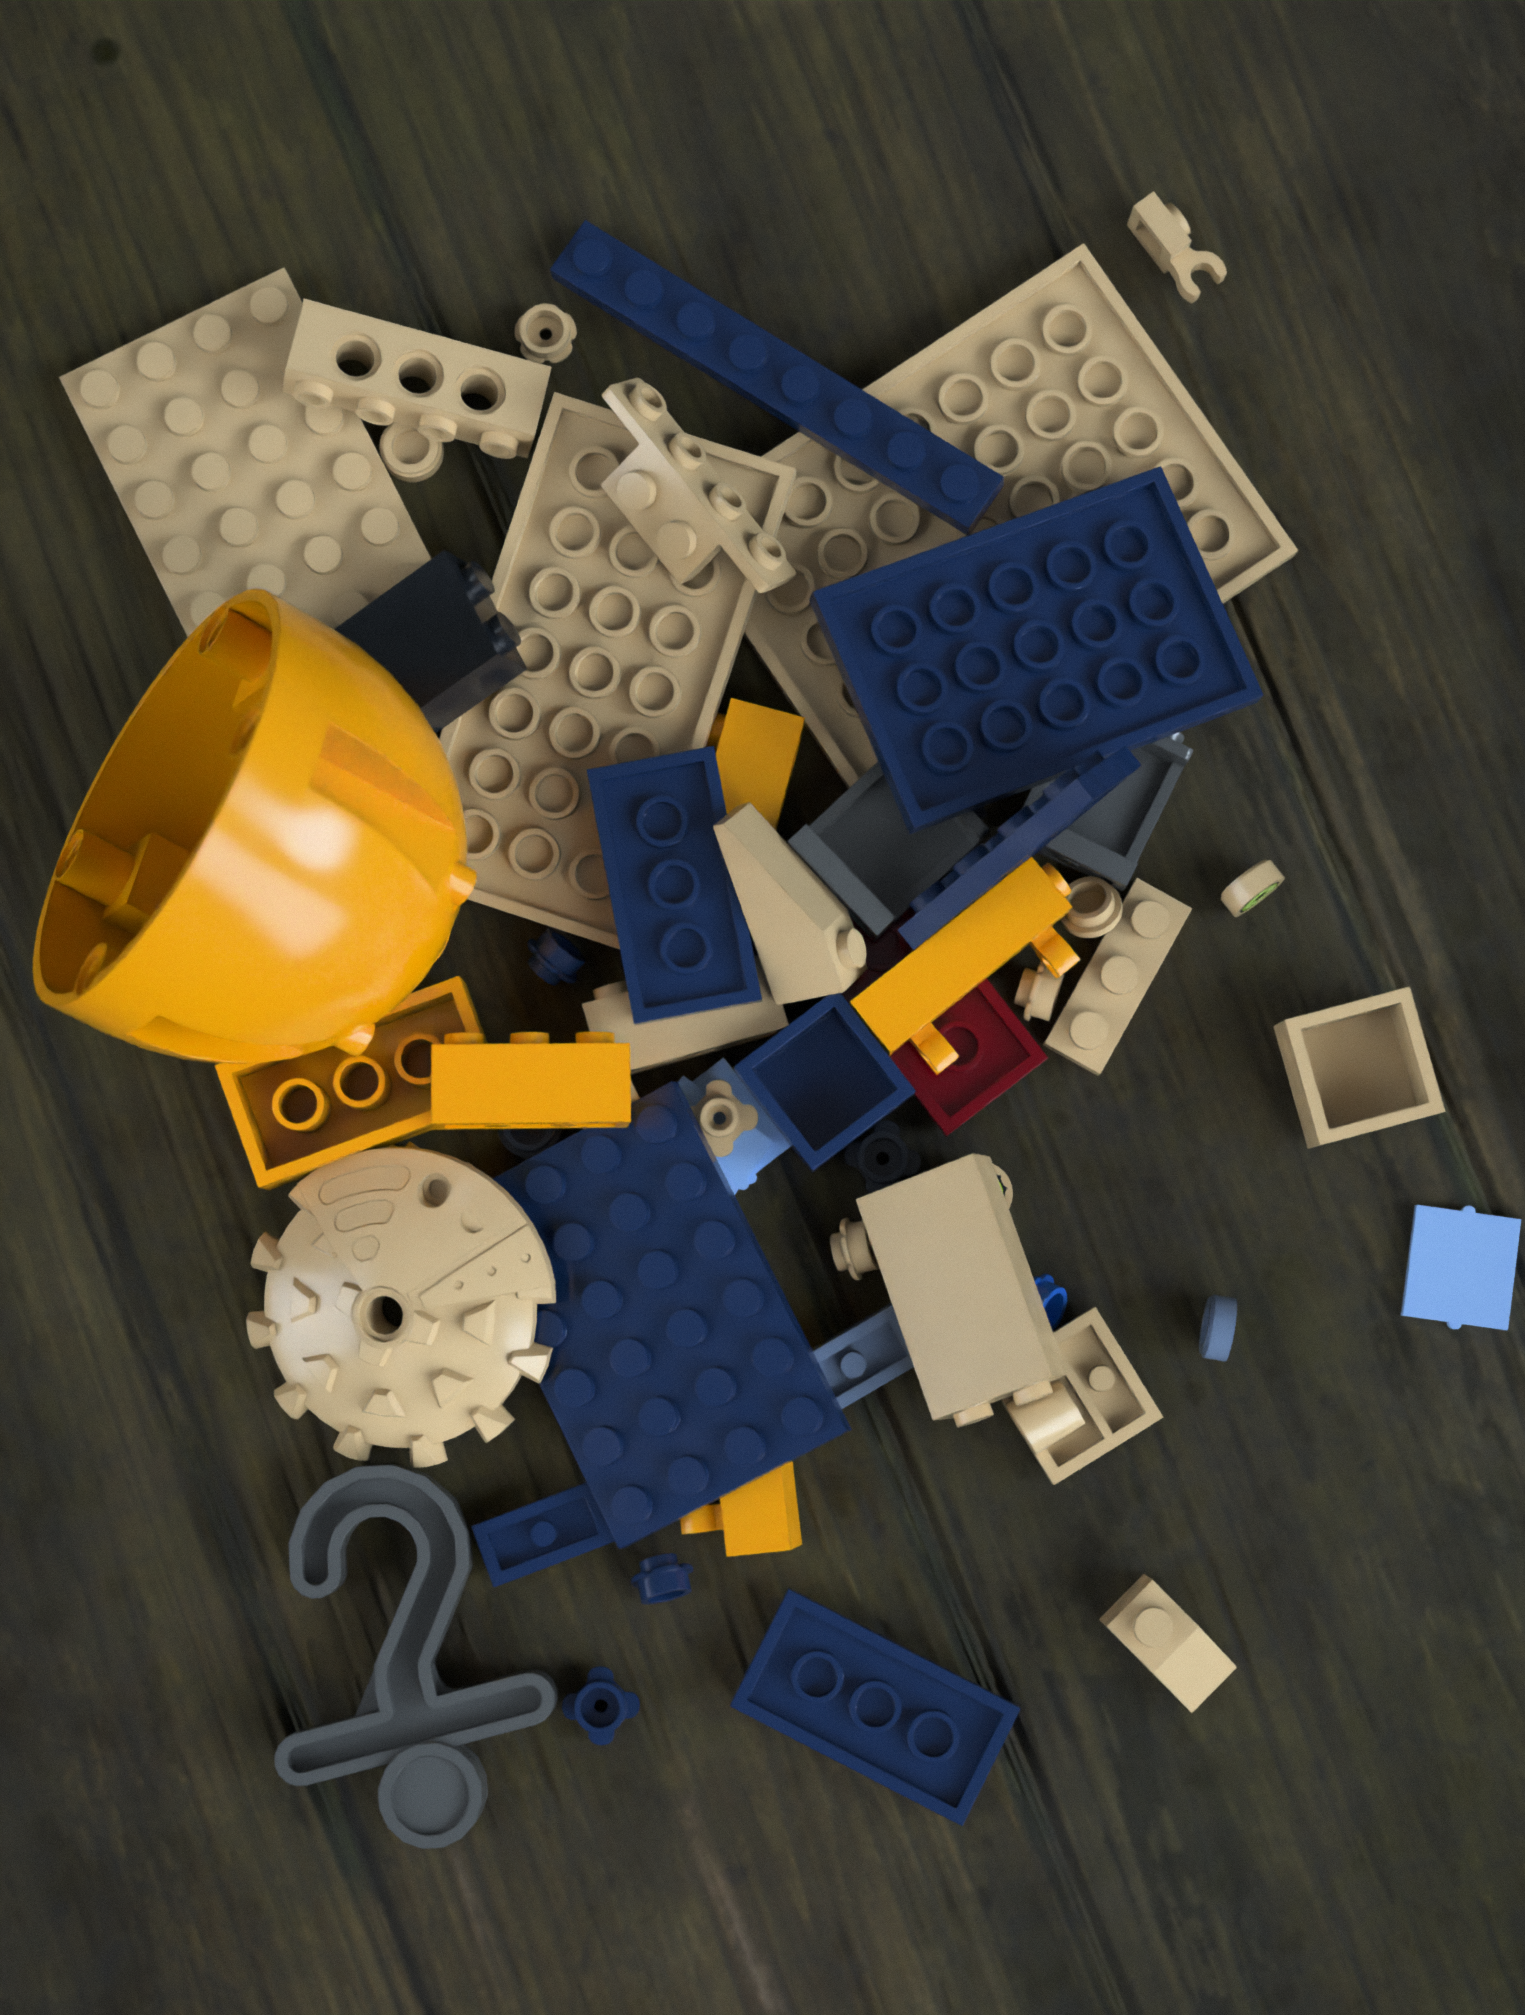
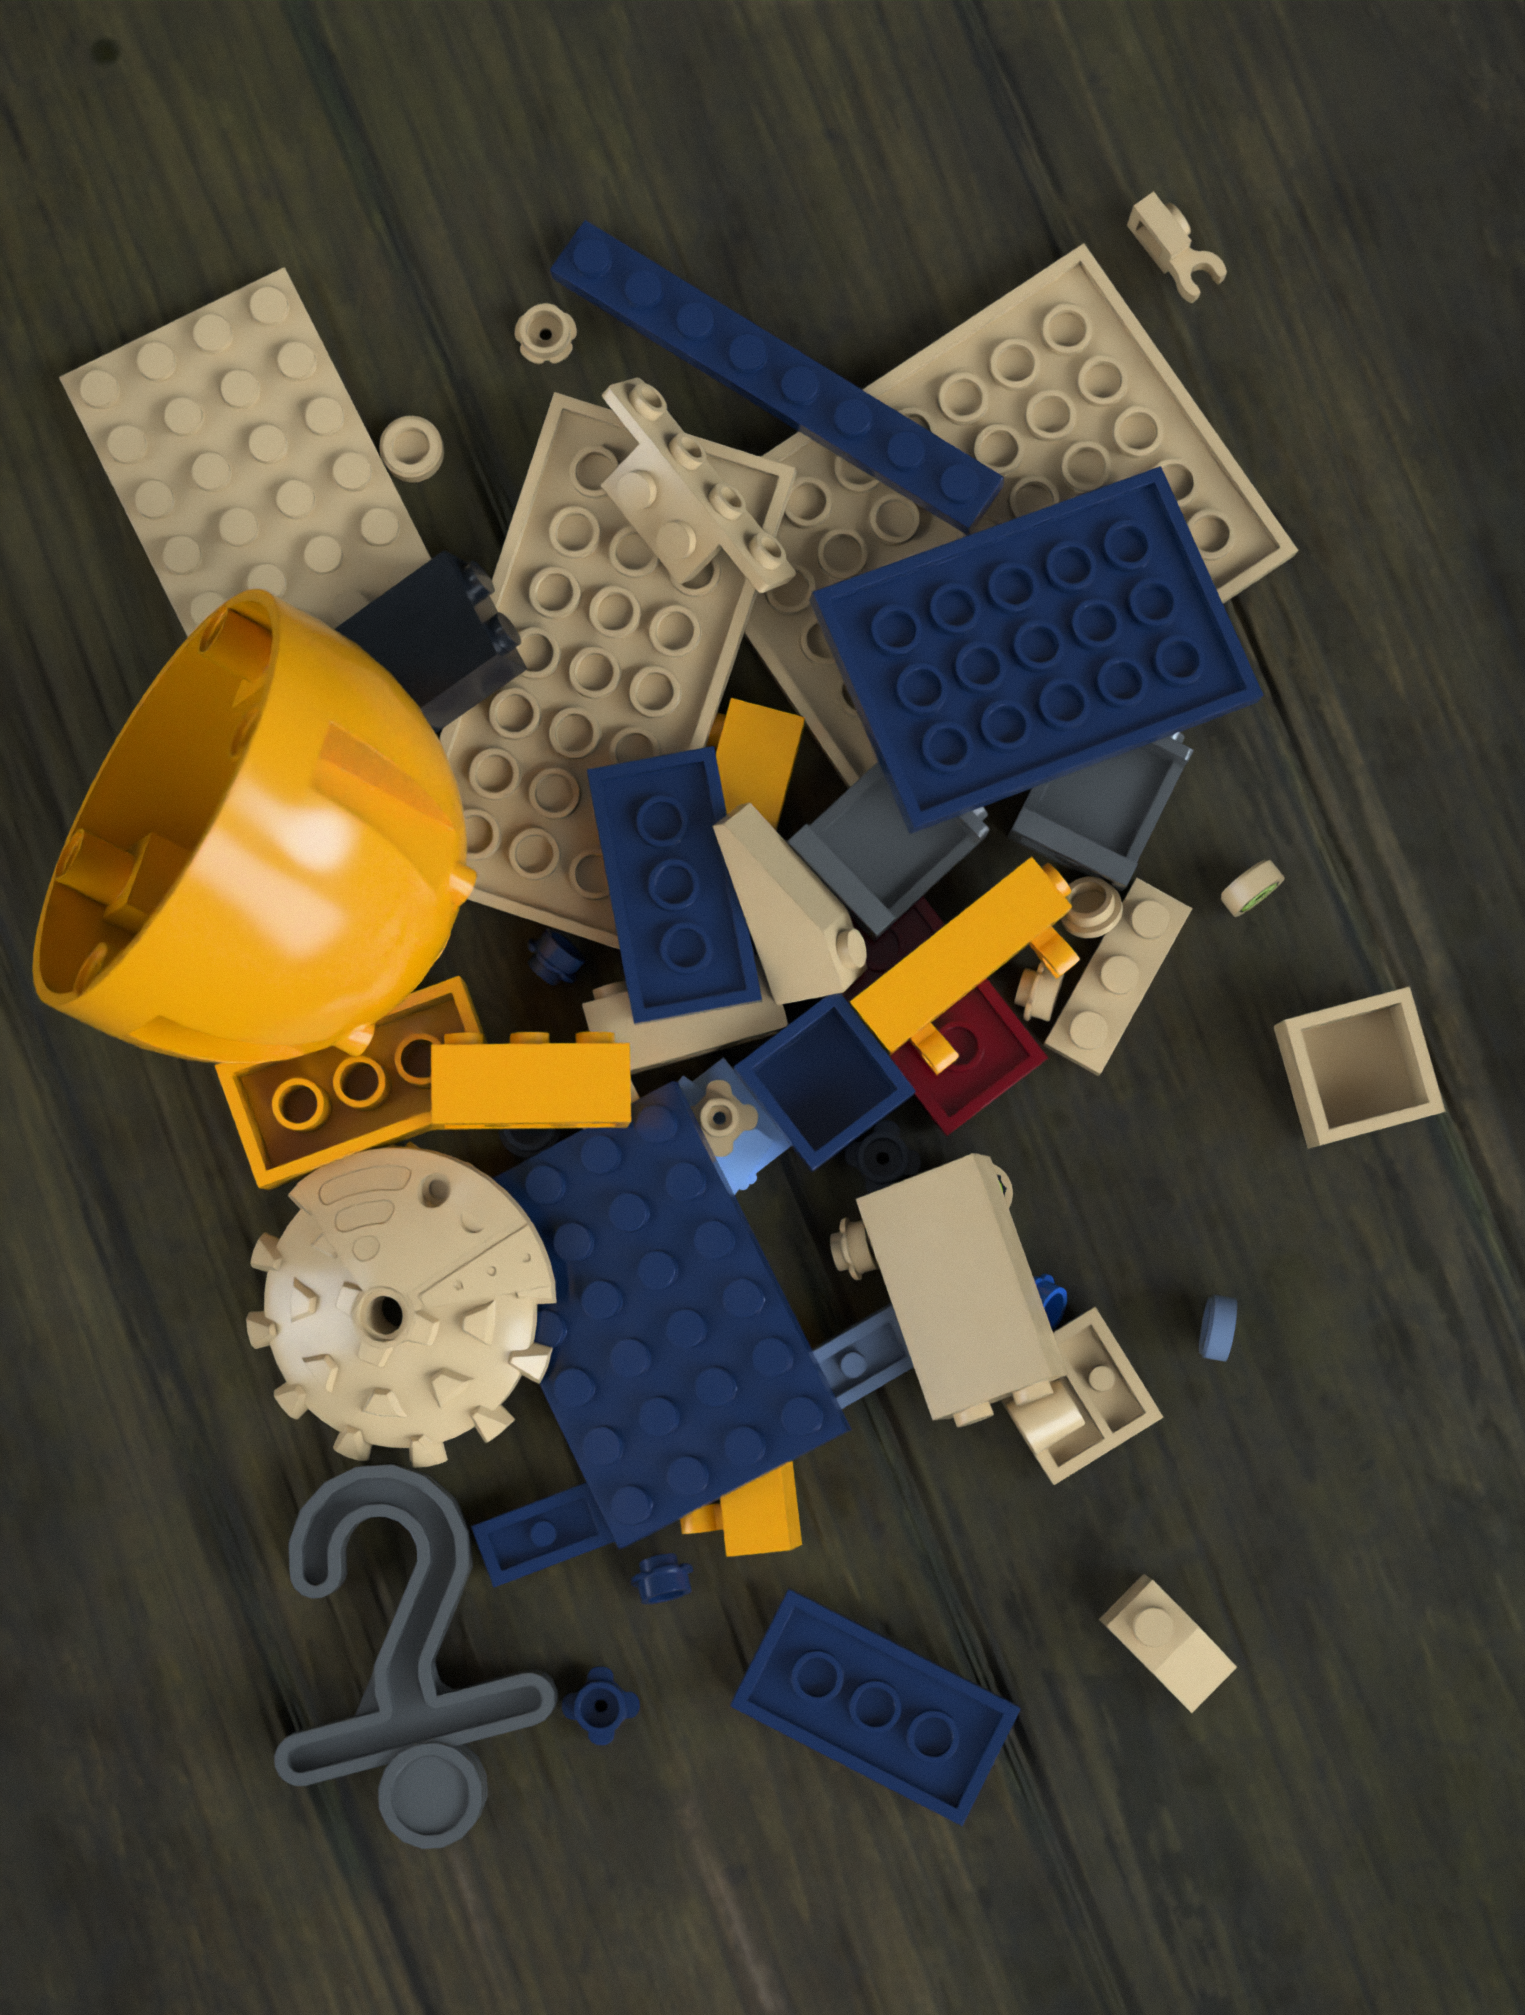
tan brick [282,298,552,459] -> none
dark blue plate [898,745,1142,950] -> none
light blue piece [1401,1205,1521,1330] -> none

